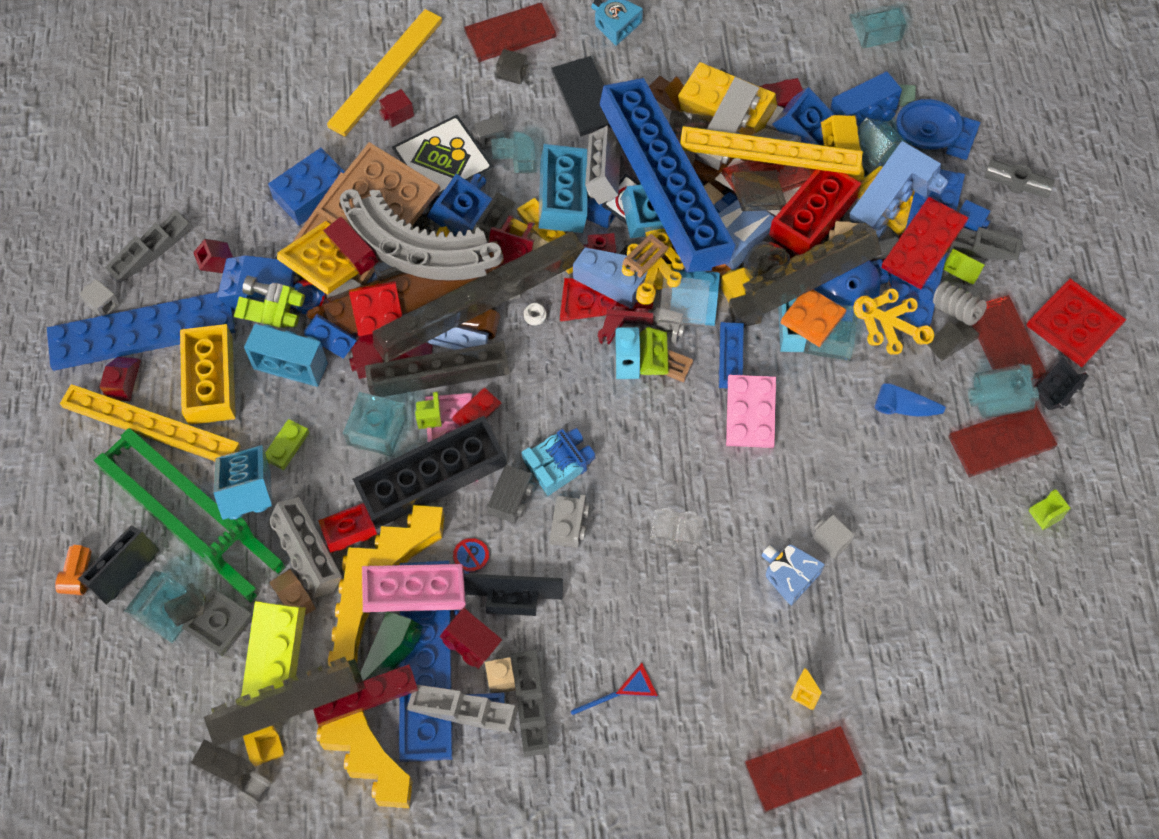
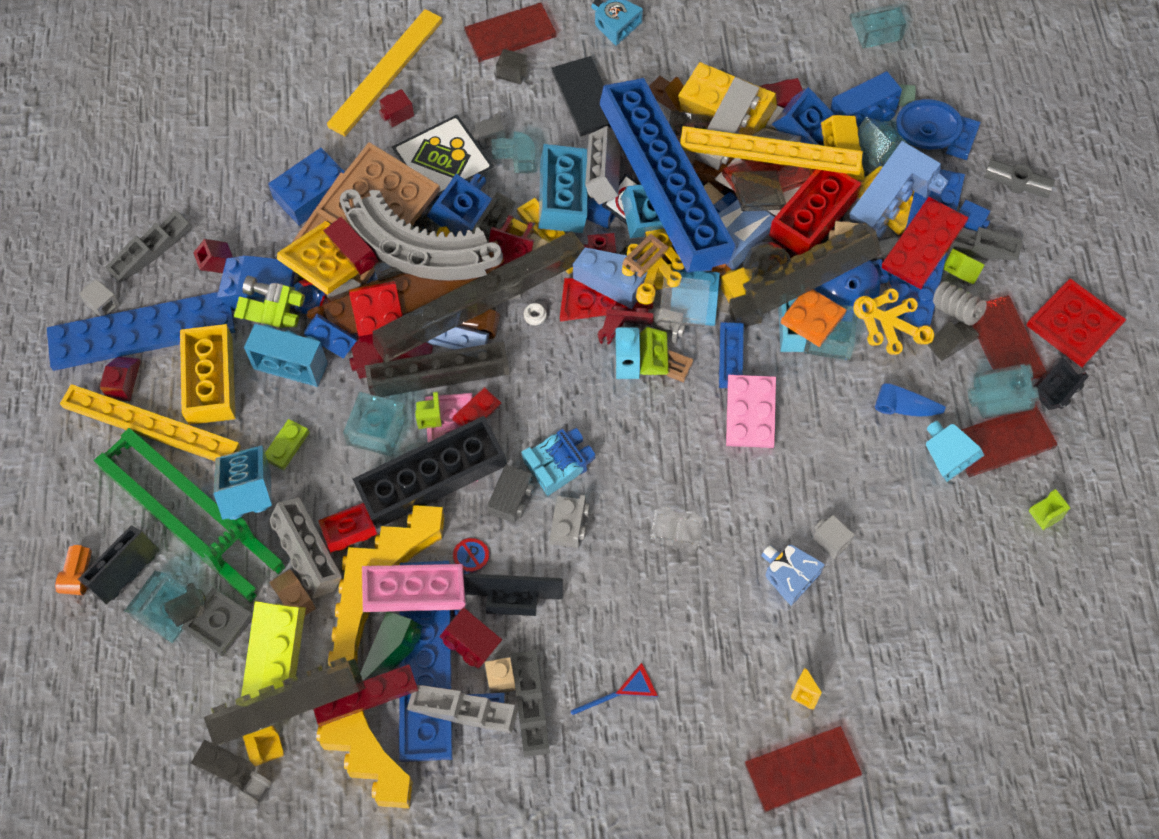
none -> medium azure torso [926,421,984,482]

